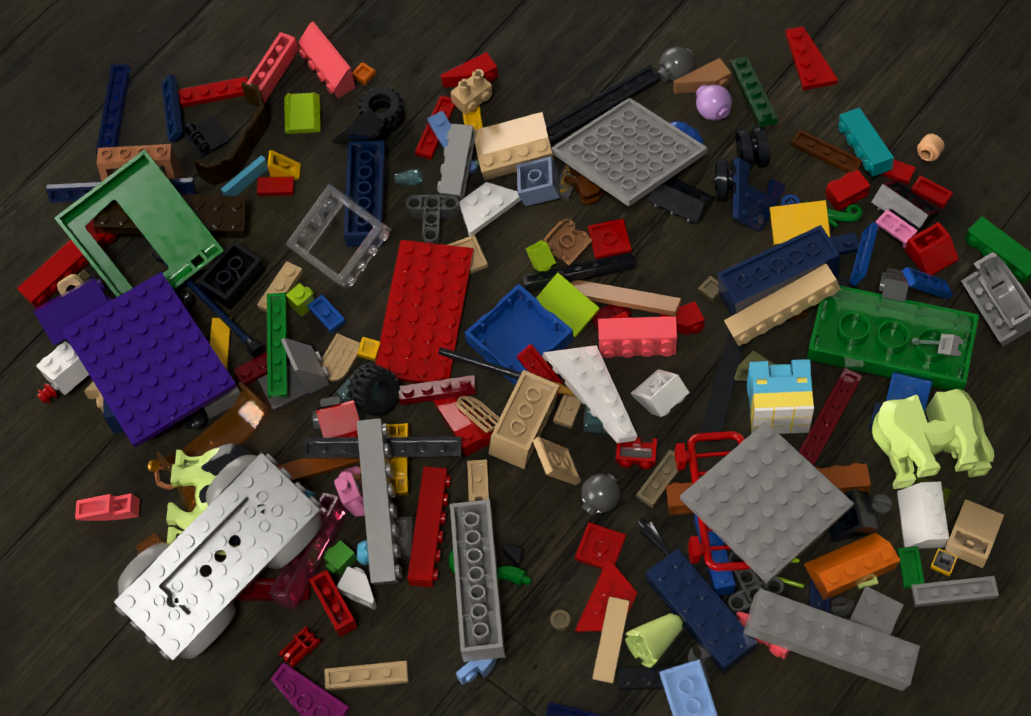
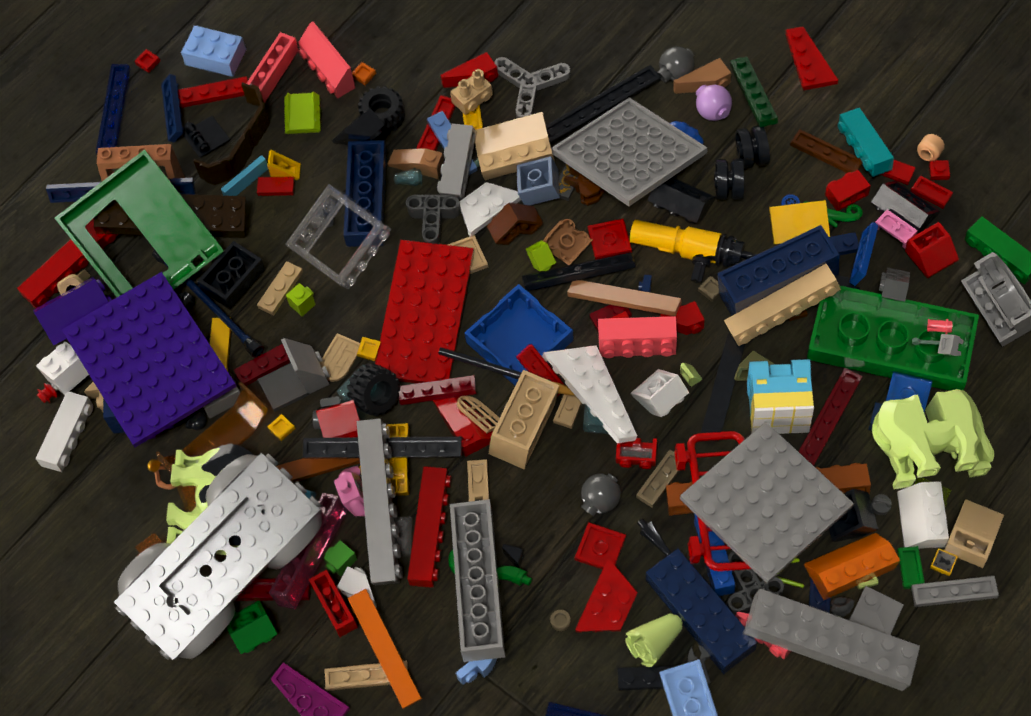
coral slope [75,493,140,521] -> none
green plate [267,292,288,399] -> none
red arm [279,627,321,668] -> none
blue plate [307,295,346,333] -> none
medium azure plate [357,540,369,565] -> none
tan tile [533,437,581,485] -> none
lime tile [536,273,600,338] -> none
tan tile [592,597,630,683] -> none
dark blue wing [733,158,786,231] -> none
blue tile [902,267,953,299] -> none
none -> white brick [36,391,93,472]
none -> red plate [135,49,160,73]
none -> light blue brick [181,25,246,77]
none -> green slope [227,601,277,654]
none -> yellow tile [267,414,295,441]
none -> orange tile [348,589,421,709]
none -> medium nougat slope [387,148,444,179]
none -> reddish brown brick [487,203,543,245]
none -> light grey piece [494,57,570,119]
none -> yellow piece [630,219,758,283]
none -> dark blue plate [638,275,652,293]
none -> yellowish green slope [680,363,702,387]
none -> coral pin [927,319,952,334]
none -> red plate [929,160,950,180]

